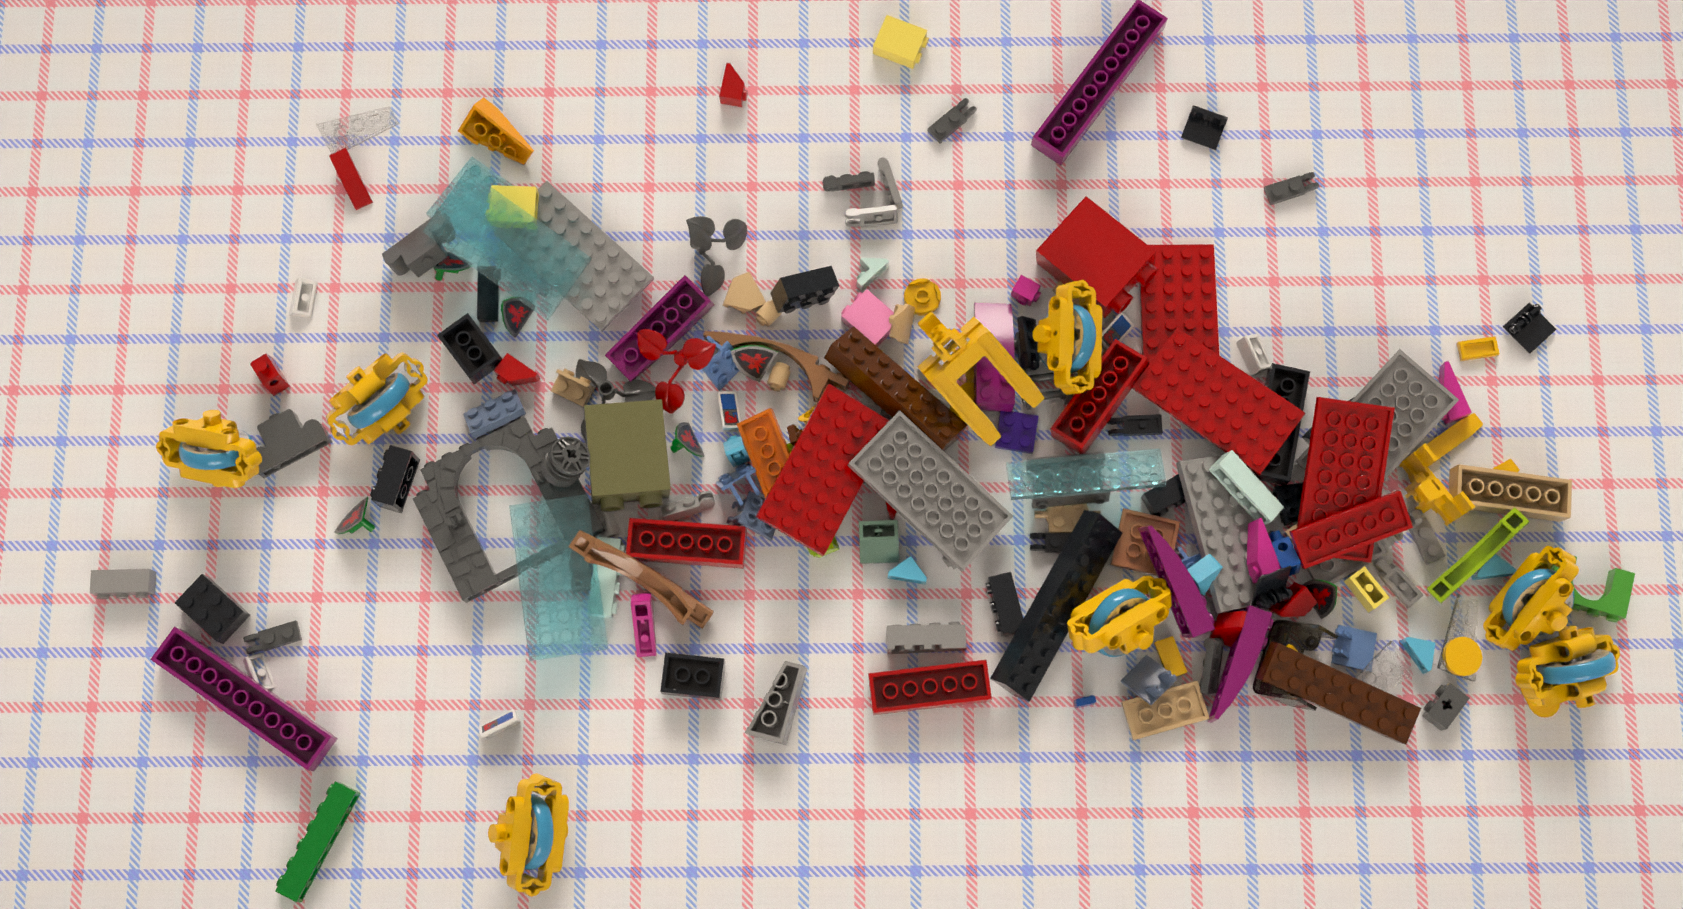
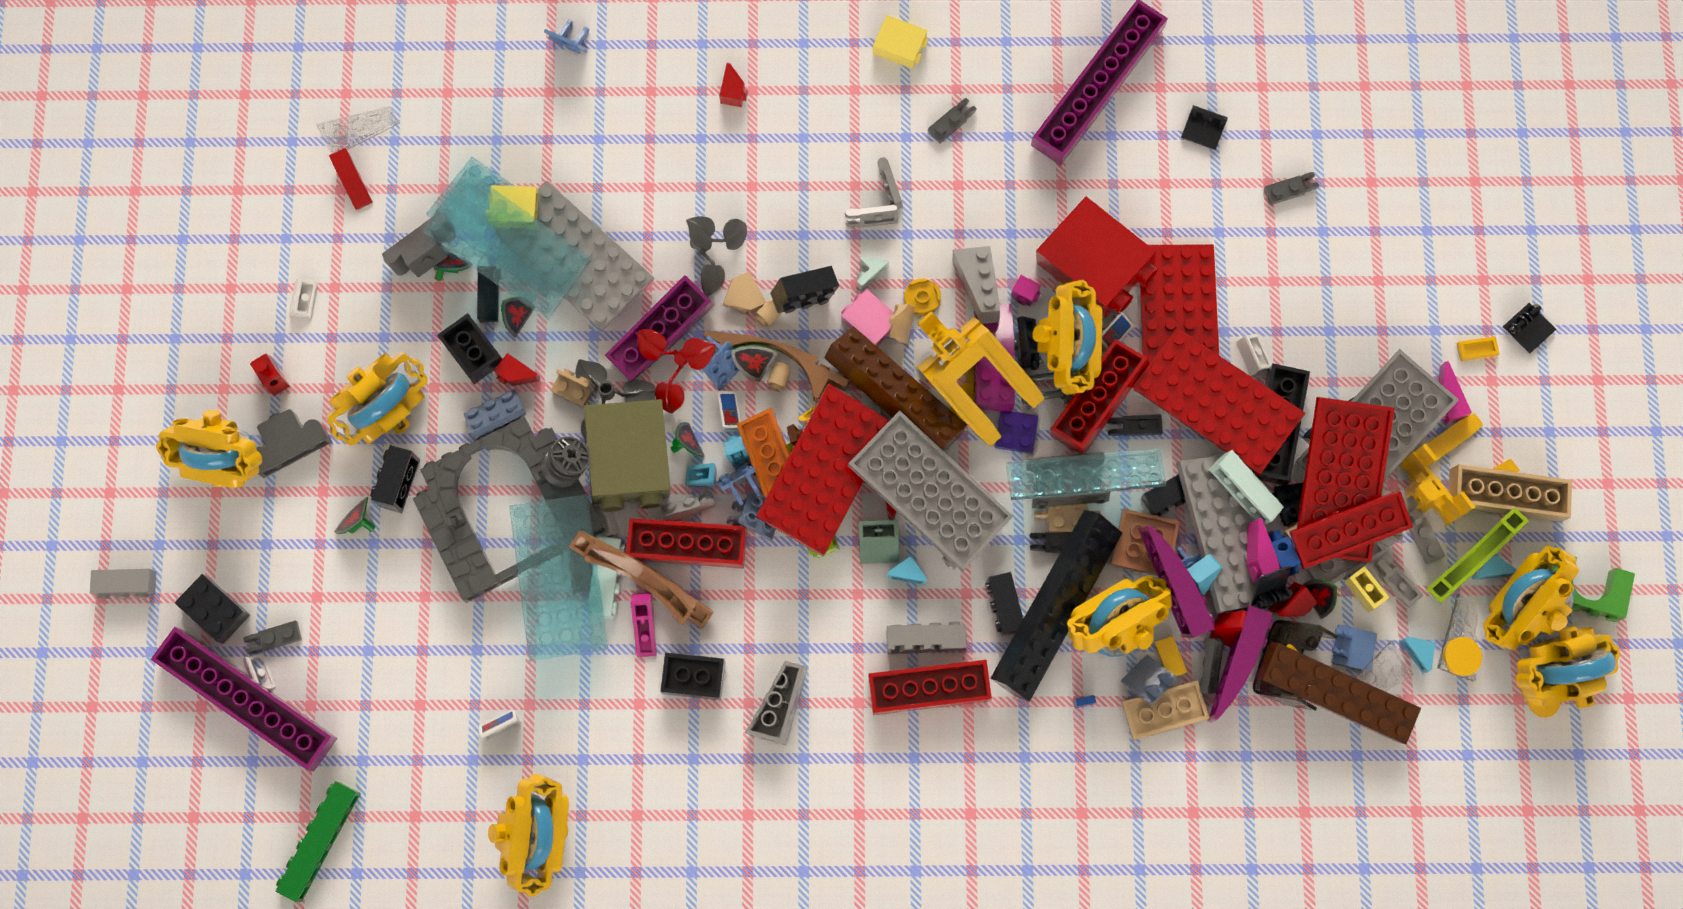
light orange wedge [458,97,534,165] -> none
dark grey hinge [822,171,875,192] -> none
dark grey brick [1422,683,1470,731] -> none
none -> medium blue plate [544,19,590,53]
none -> medium azure slope [685,463,717,488]
none -> light grey wedge [952,246,1000,324]

